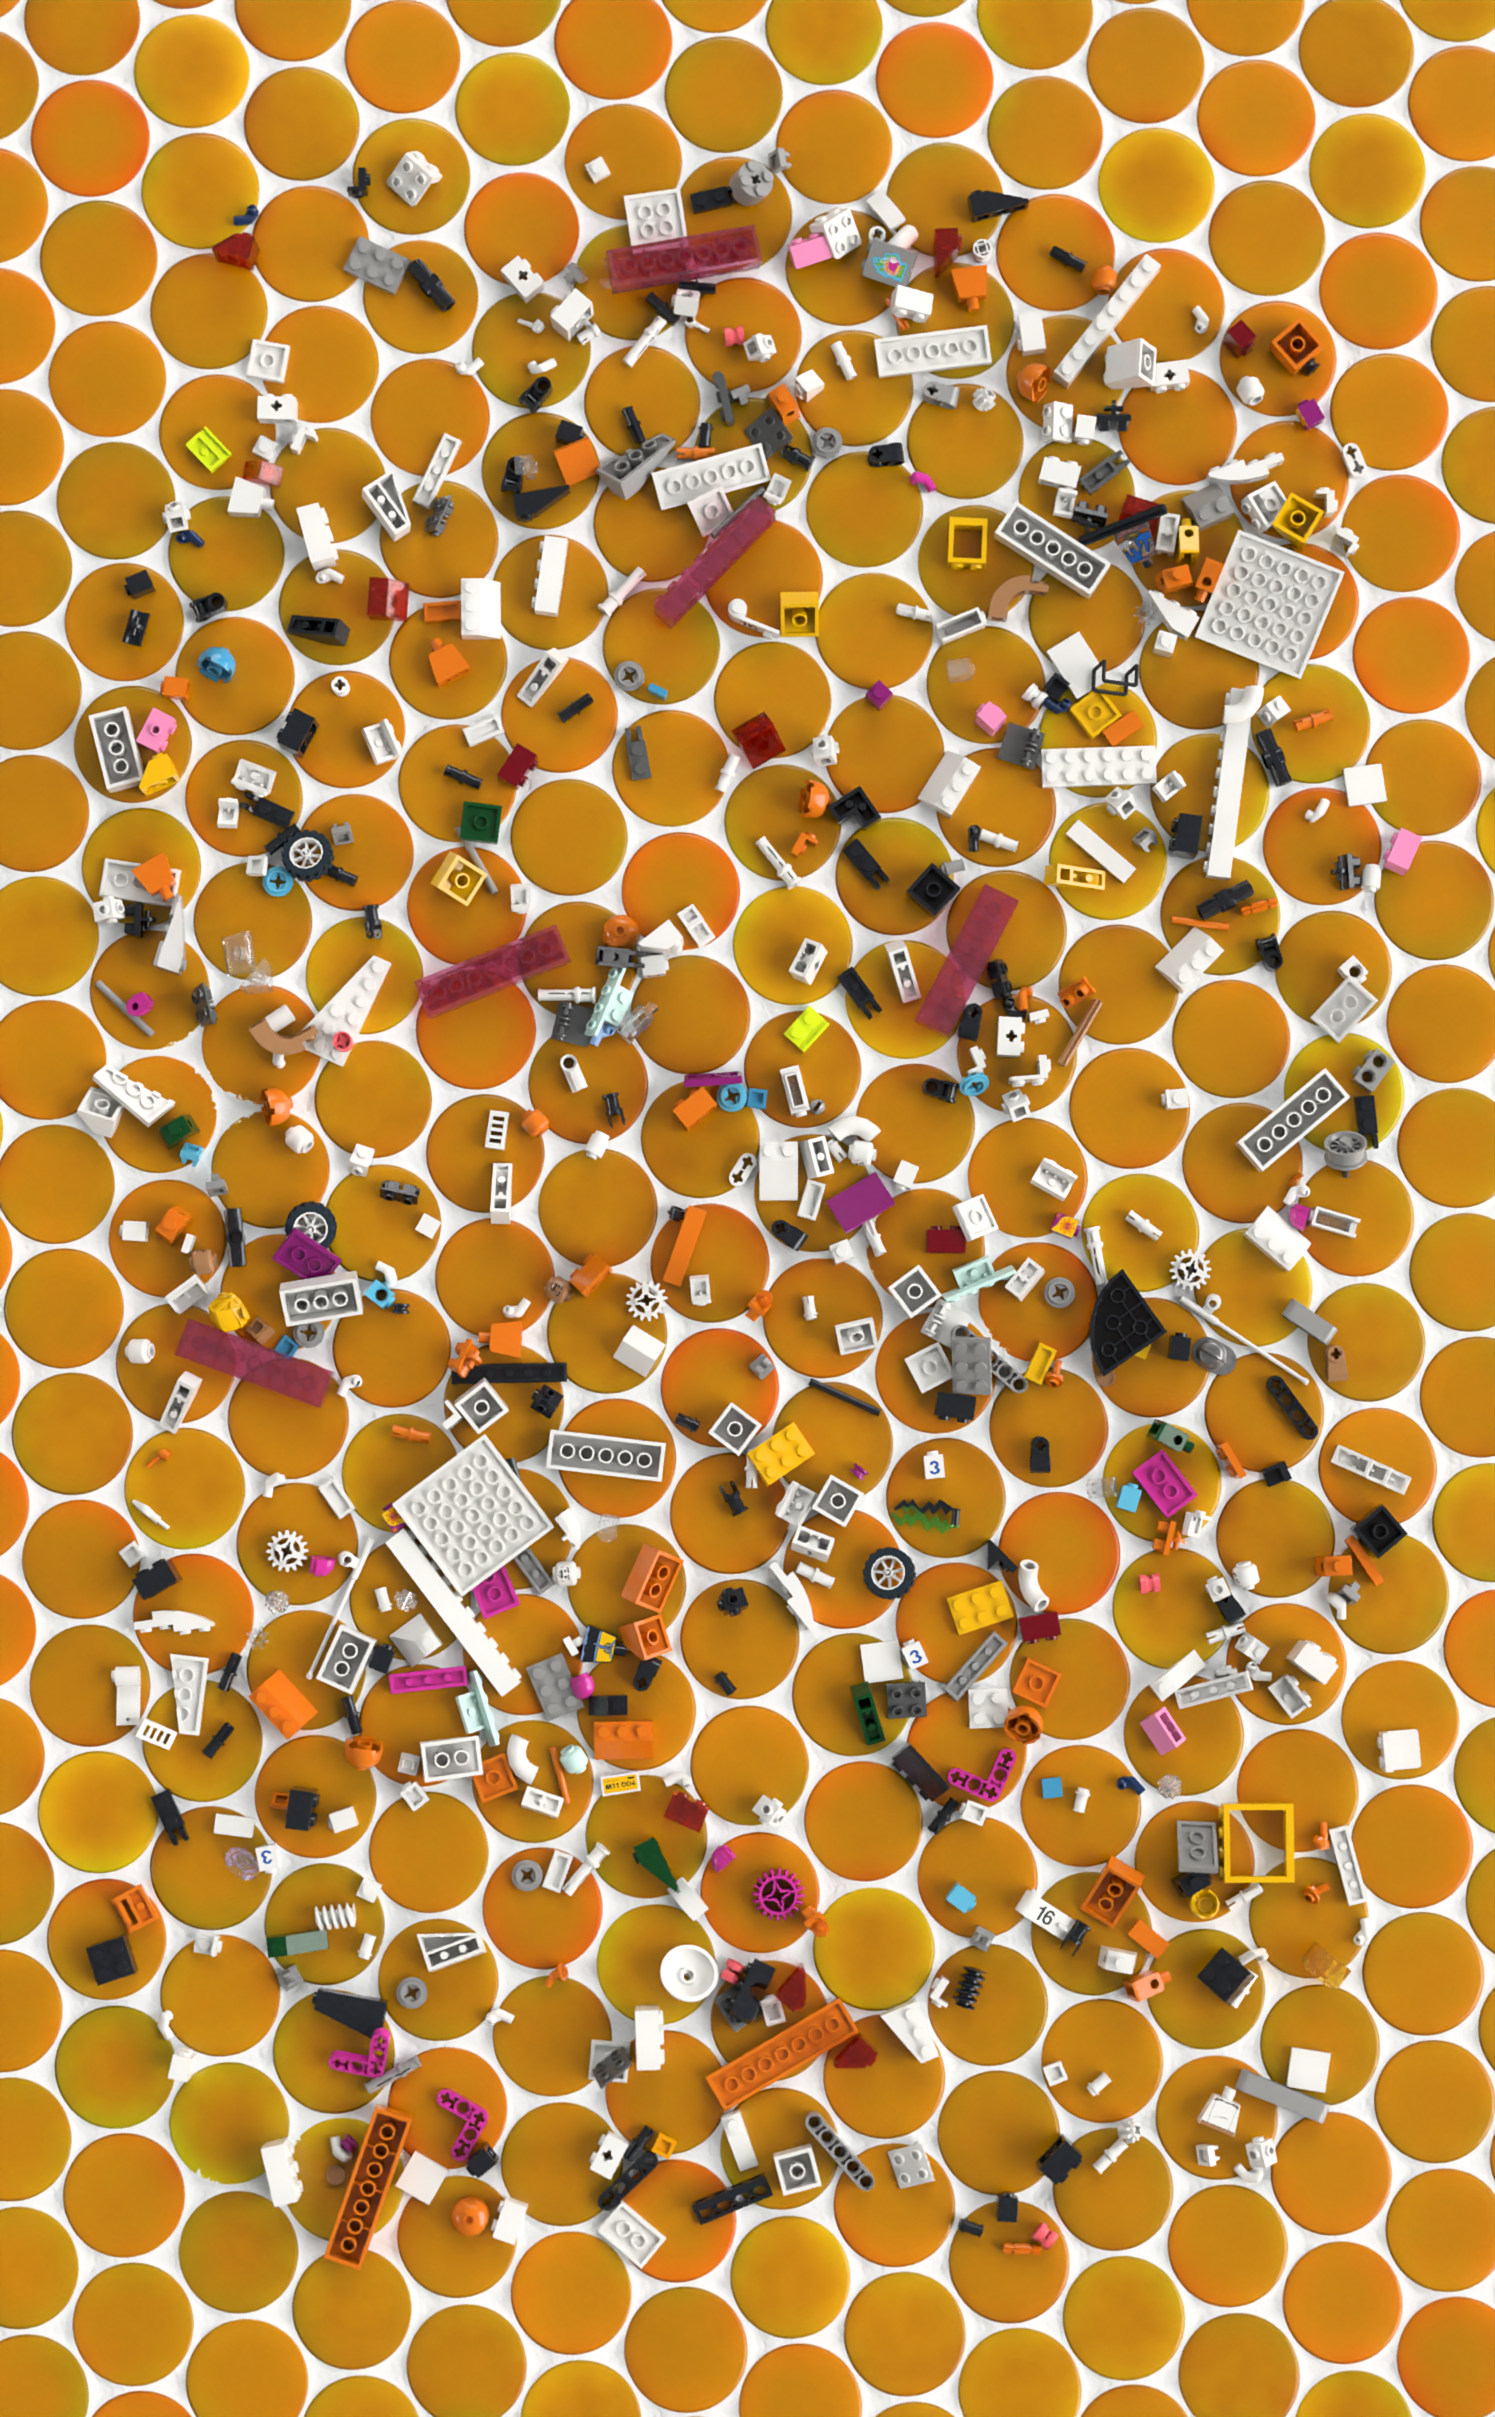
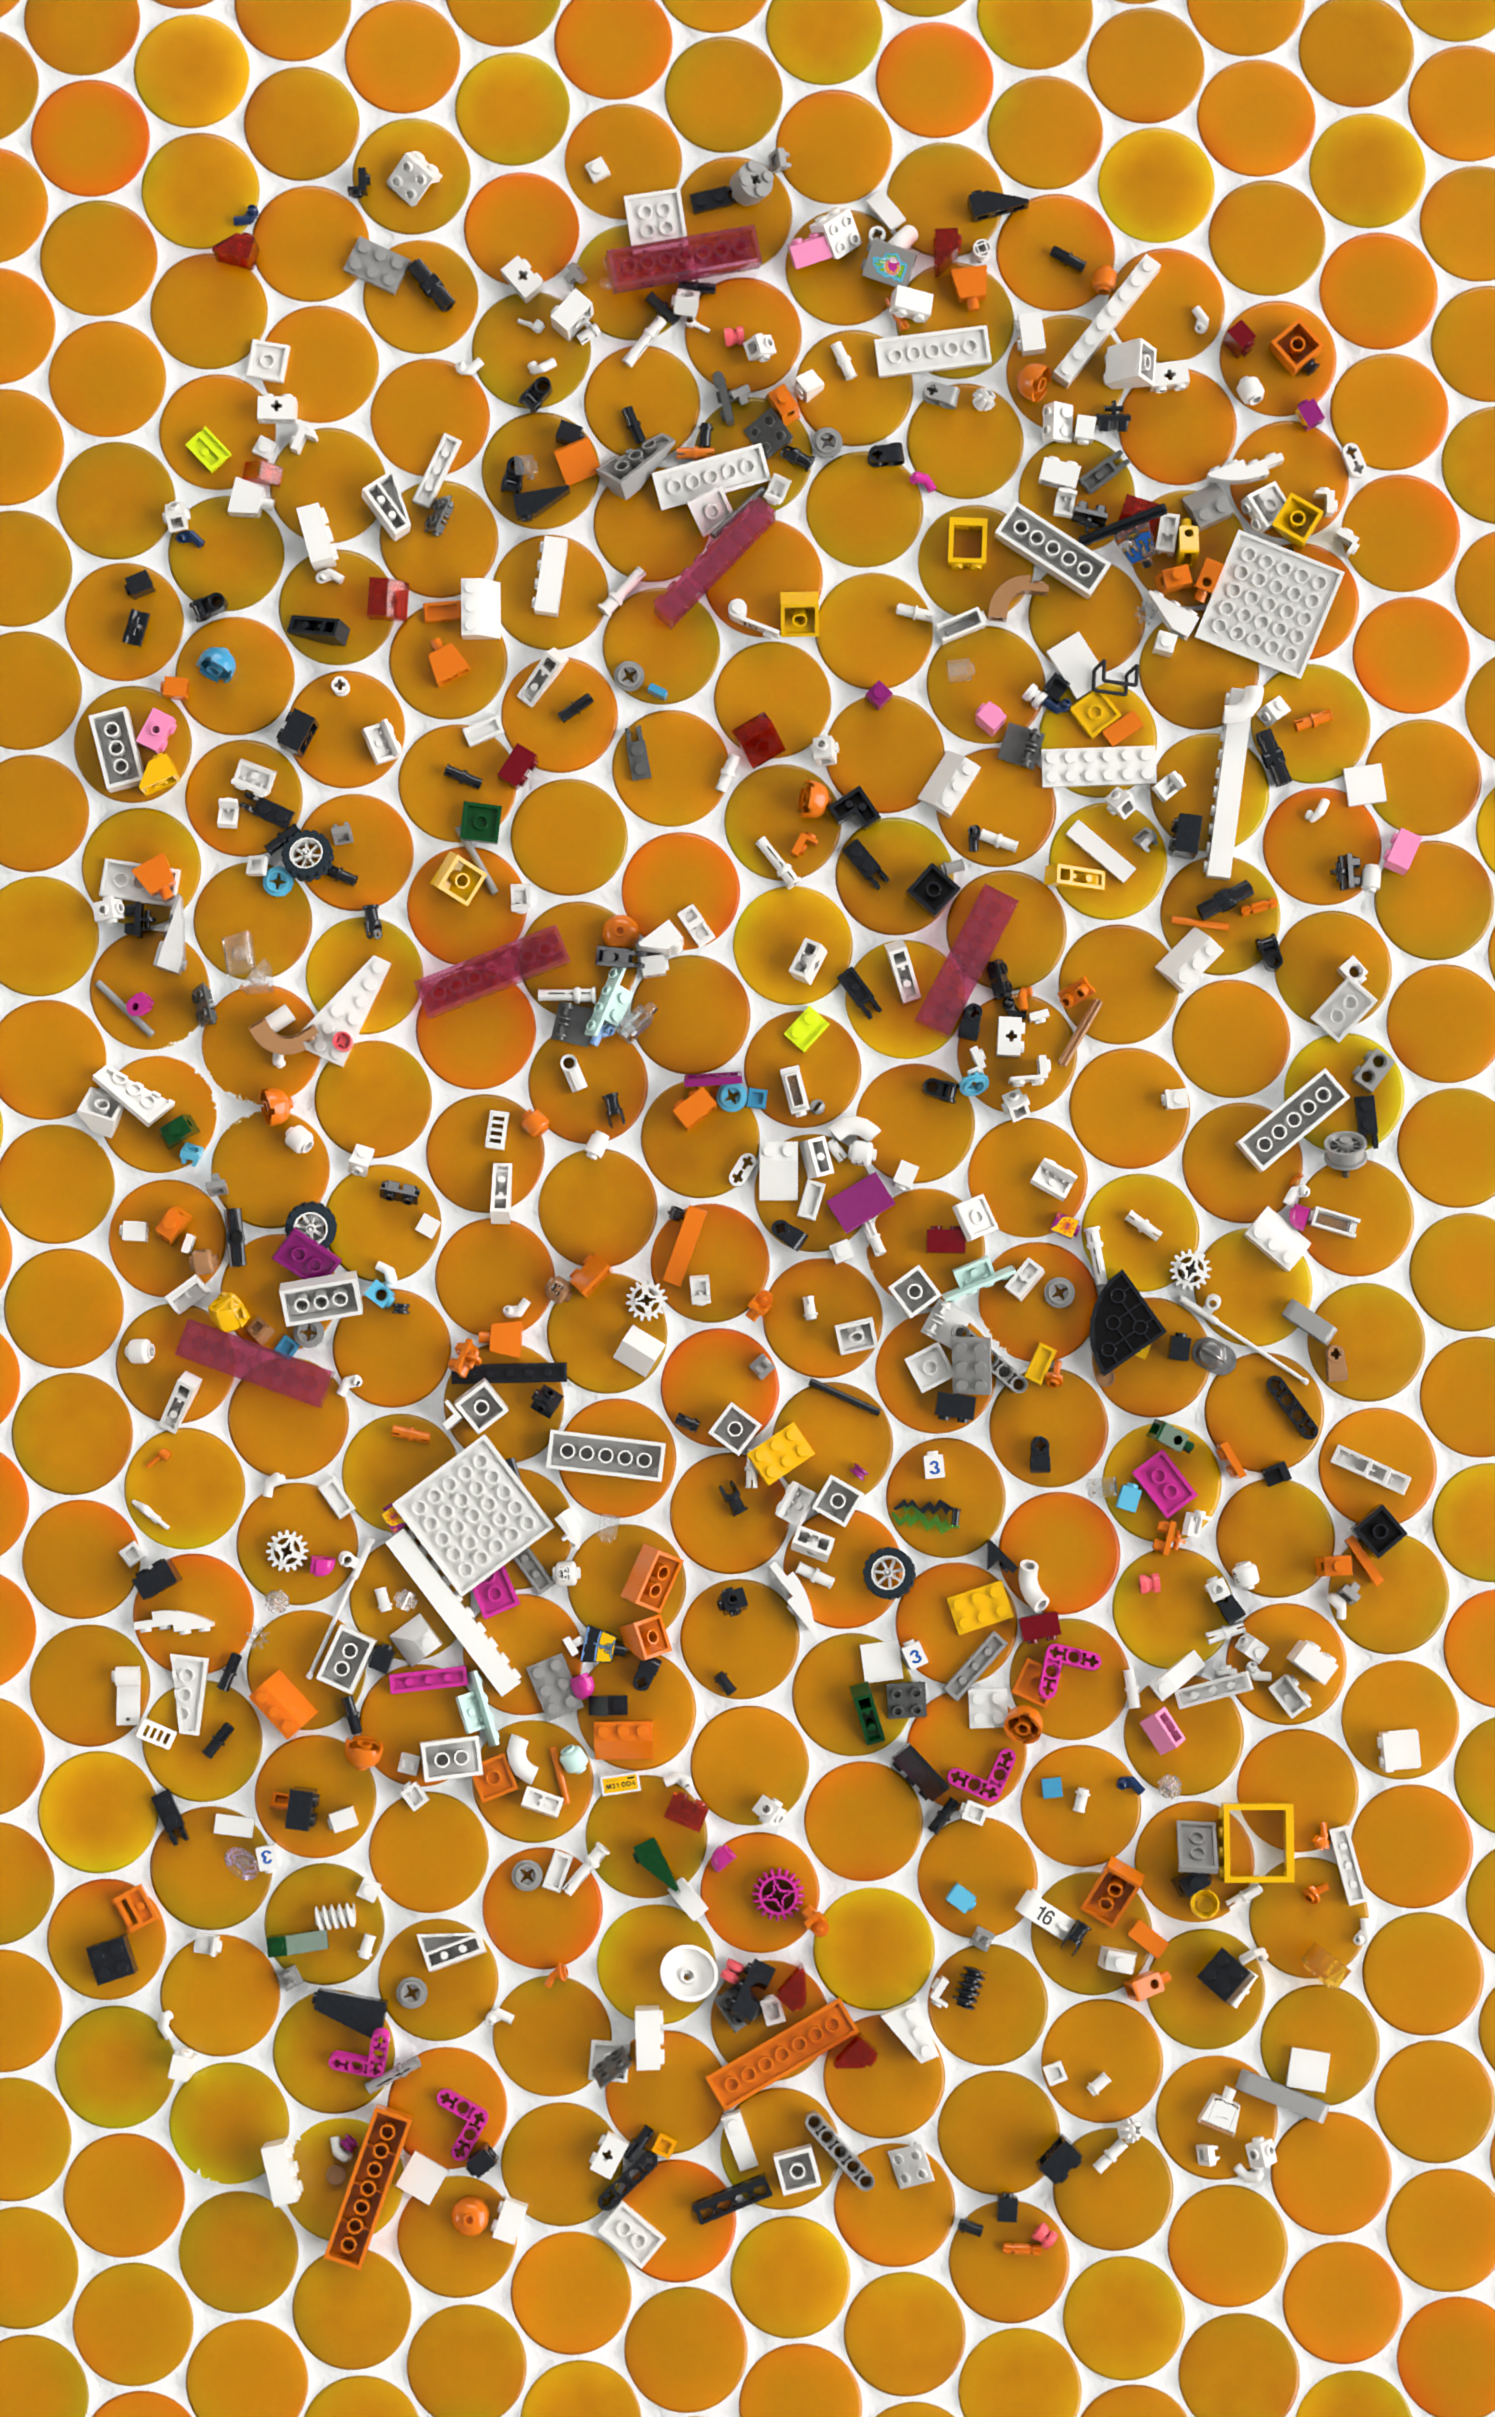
none -> dark pink beam [1038,1644,1101,1700]
none -> white pin [1123,1669,1141,1709]

